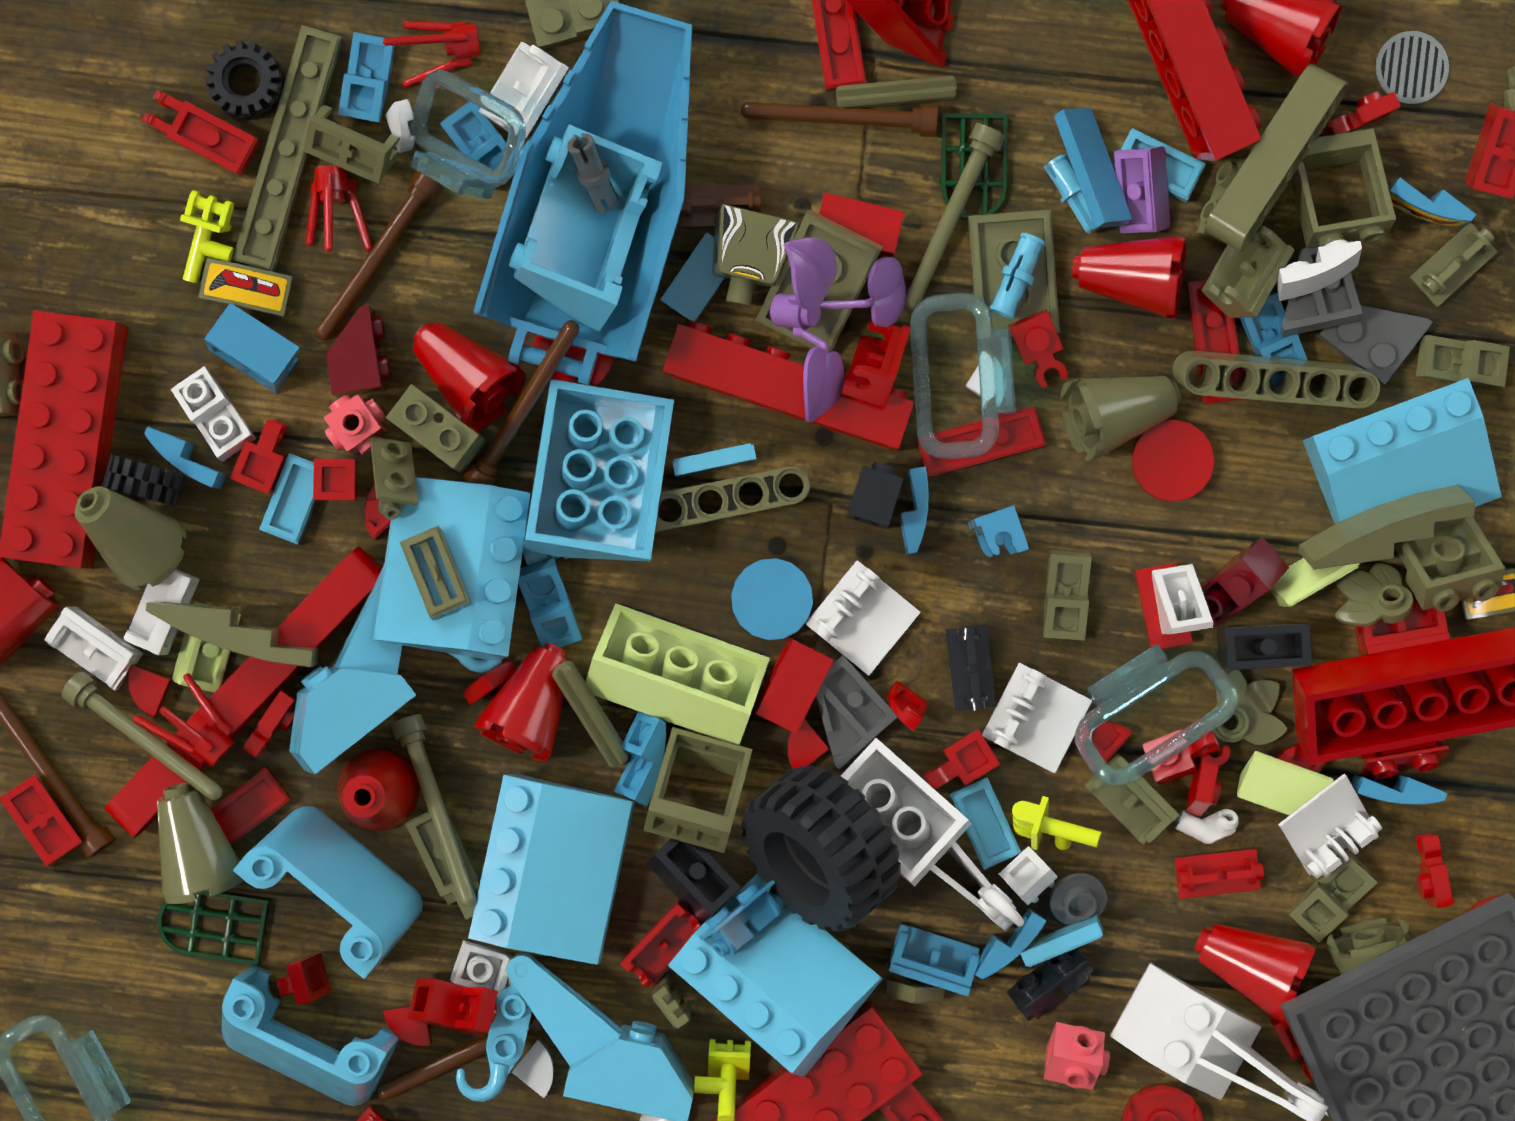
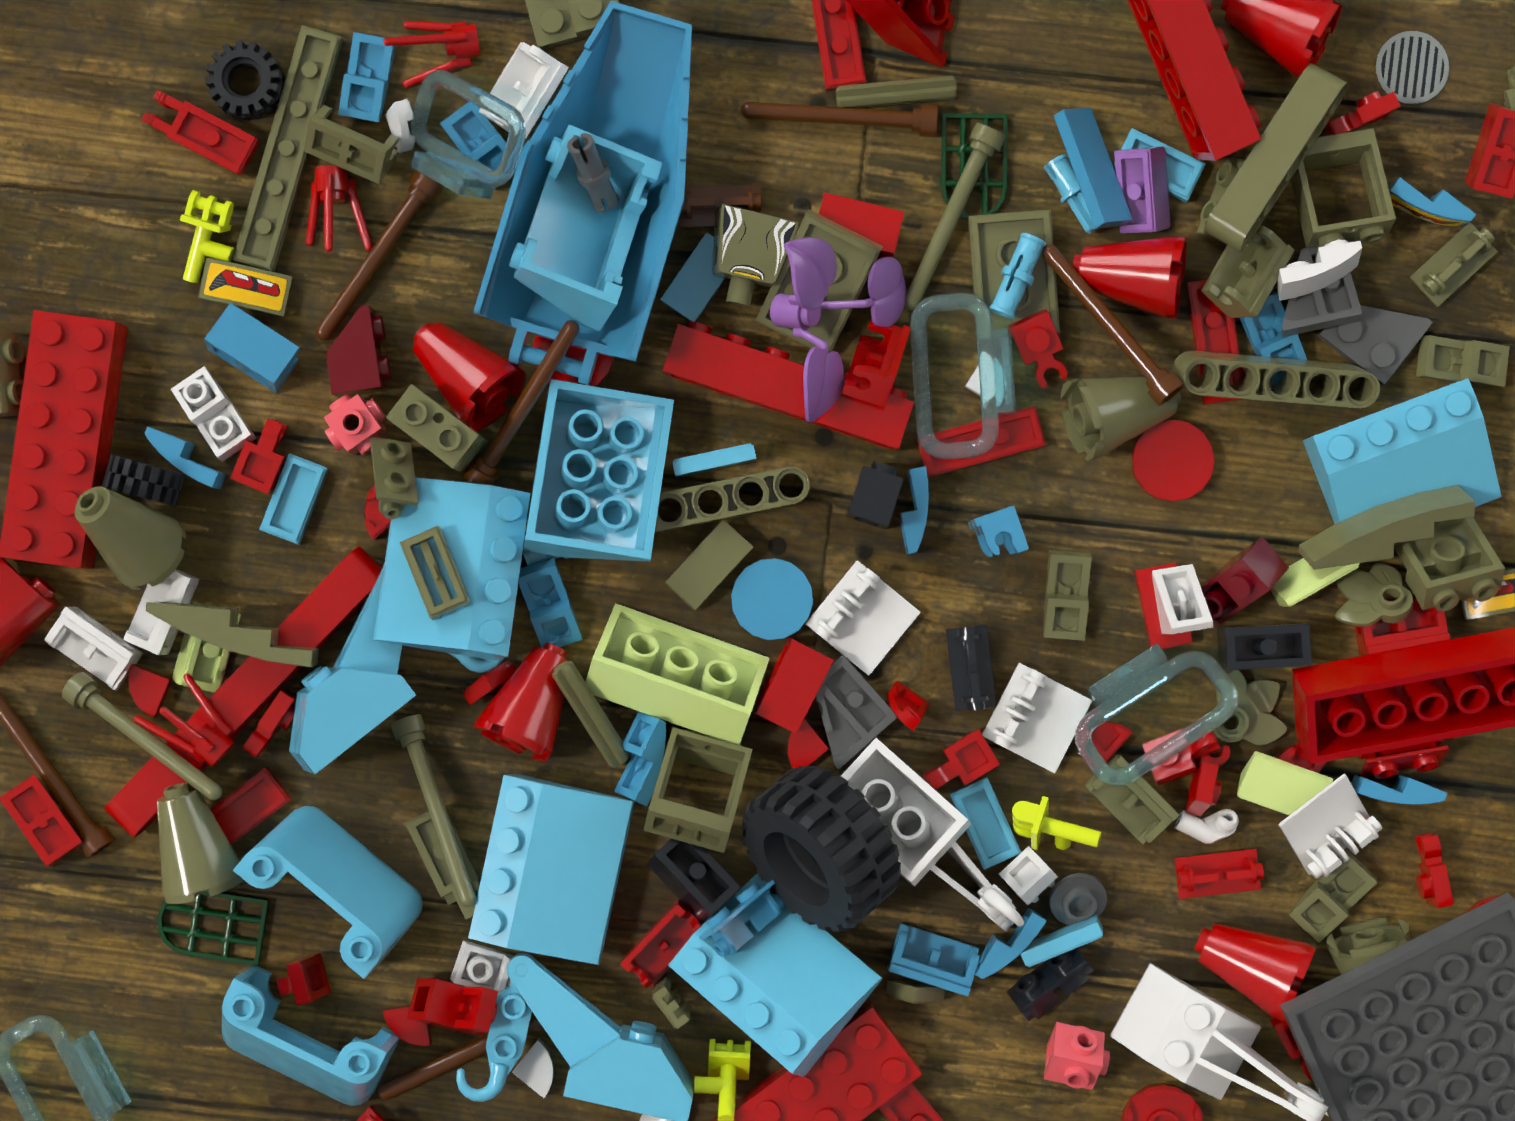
red tile [313,458,358,501] -> none
red cone [337,749,420,831] -> none
none -> olive slope [665,519,753,611]
none -> reddish brown piece [1042,244,1185,406]

